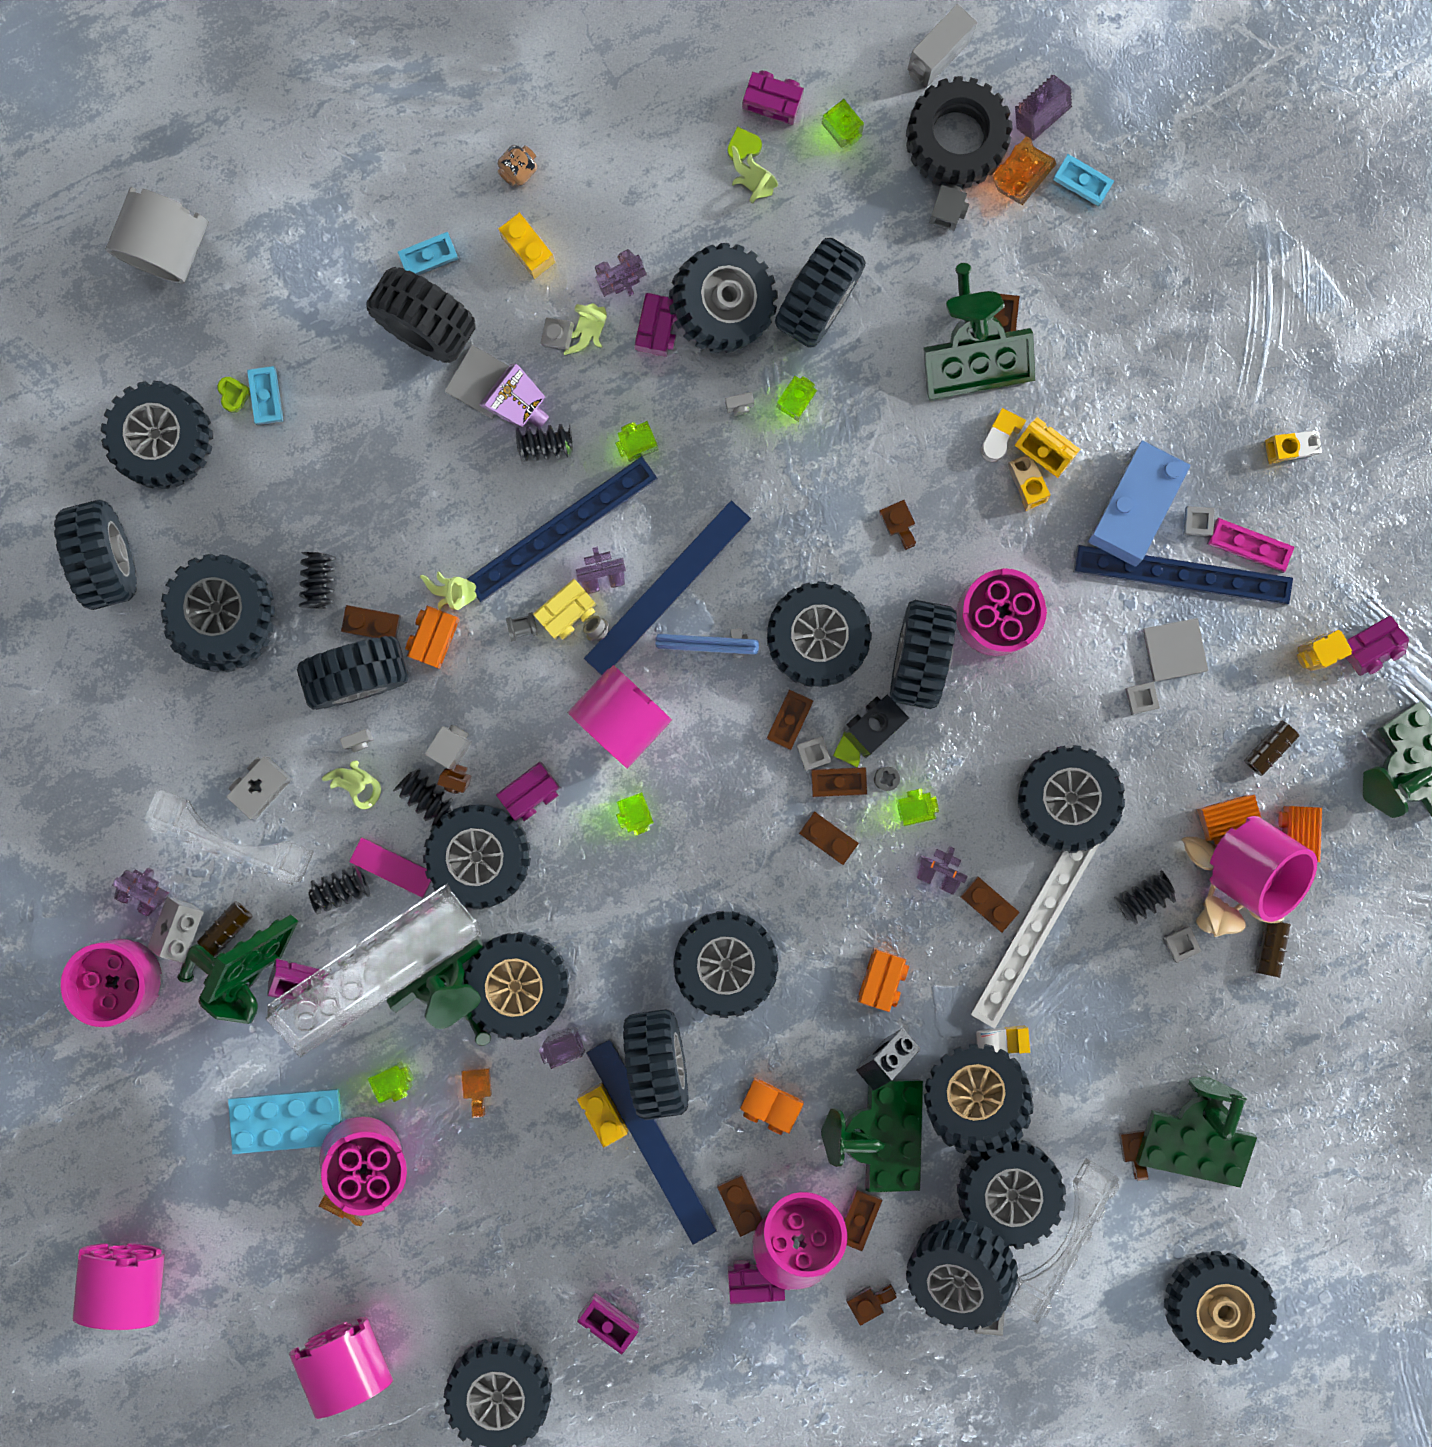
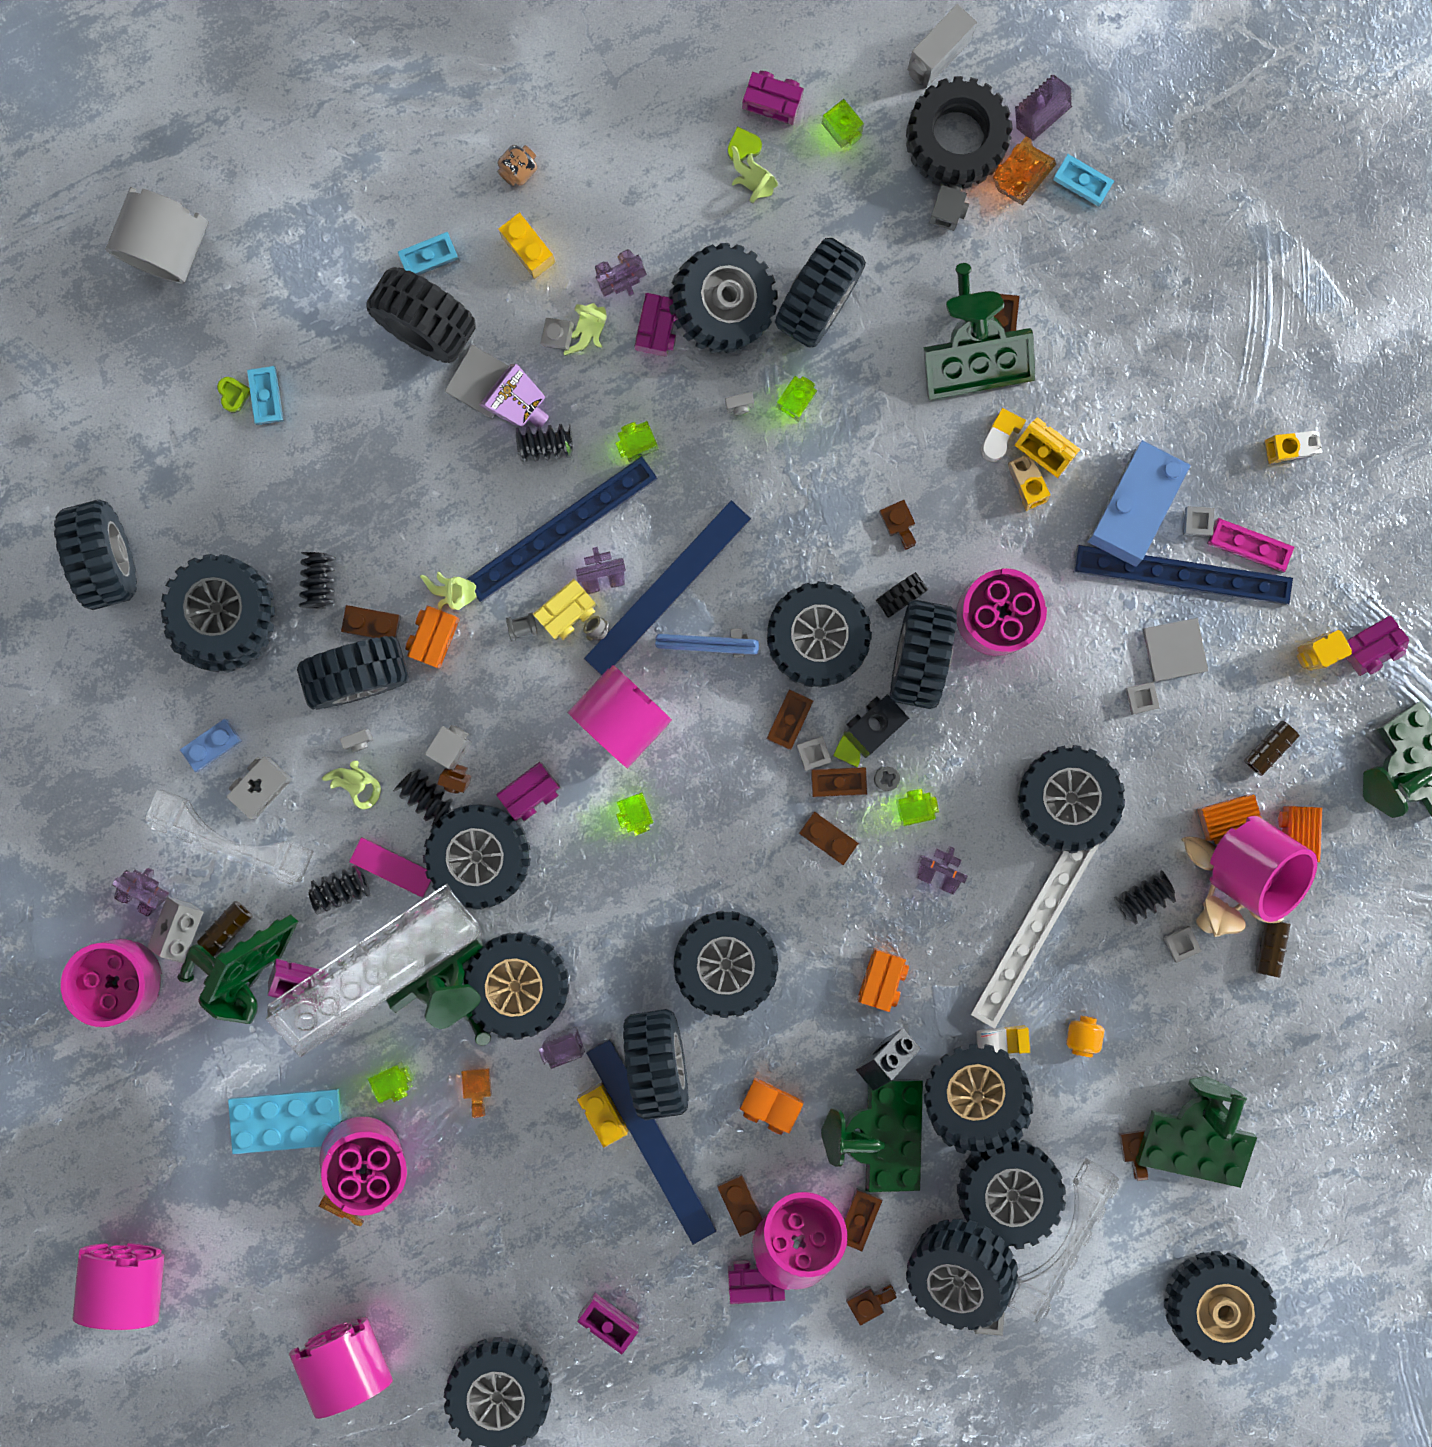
black wheel [101,381,213,489] -> none
reddish brown plate [960,876,1020,933] -> none
none -> medium blue plate [180,719,242,772]
none -> black tyre [876,572,928,618]
none -> light orange head [1066,1016,1105,1057]

